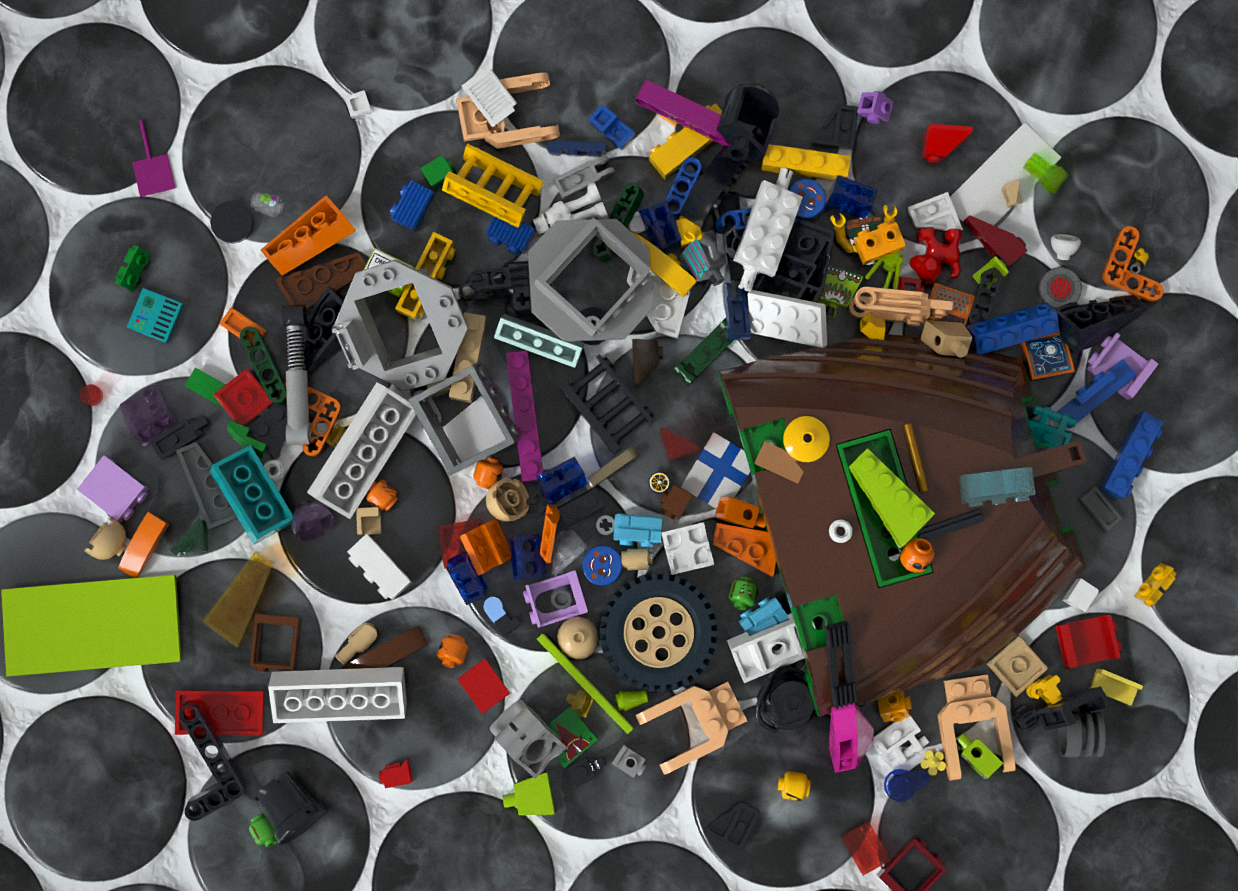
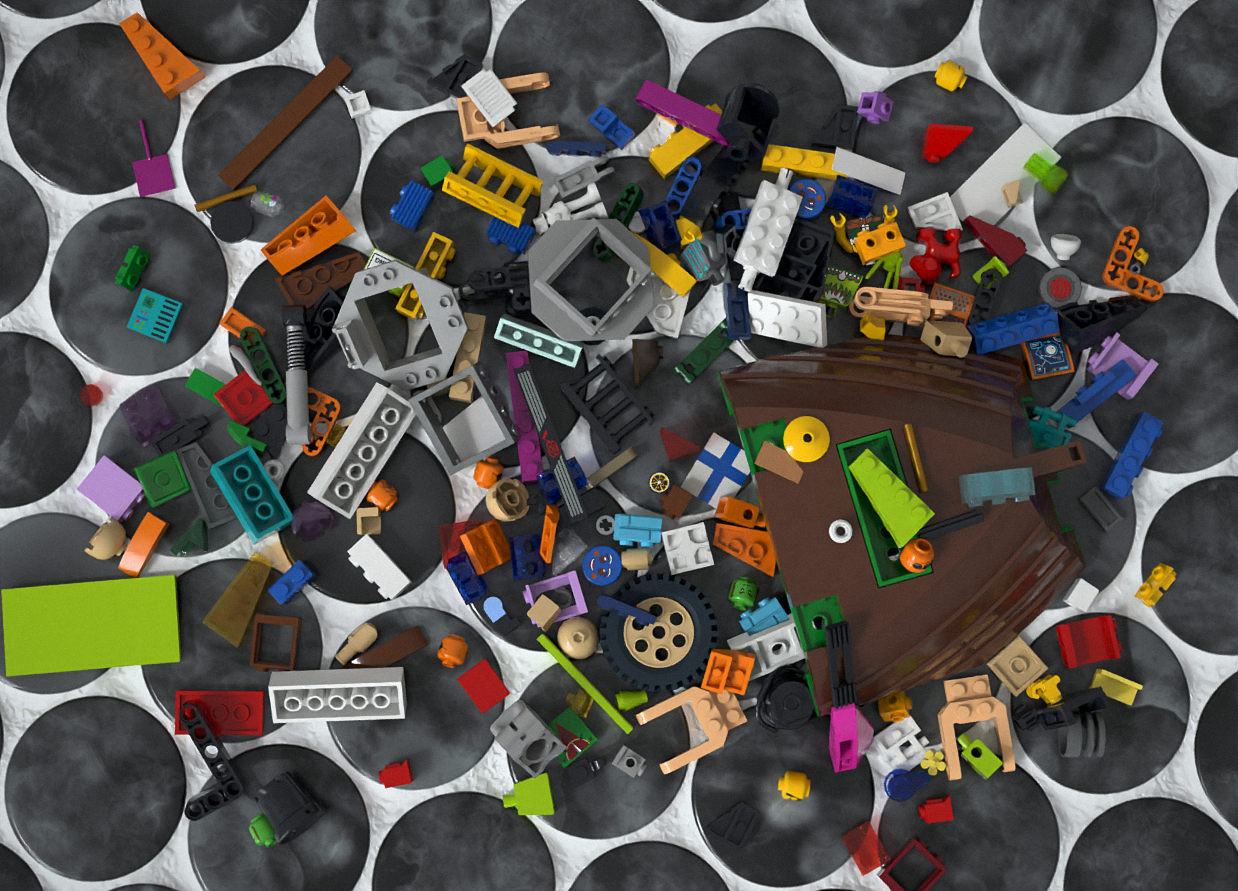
none -> orange wedge [119,12,205,100]
none -> green tile [134,450,192,508]
none -> pearl gold bar [194,184,258,212]
none -> reddish brown tile [218,56,353,191]
none -> light grey animal [229,345,262,385]
none -> blue brick [268,560,316,605]
none -> black wing [427,54,483,99]
none -> black sticker [513,364,588,523]
none -> tan panel [527,594,562,632]
none -> dark blue hinge [597,594,657,626]
none -> orange slope [701,649,756,695]
none -> white sticker [831,147,905,195]
none -> red window [919,793,954,824]
none -> yellow head [934,60,967,91]

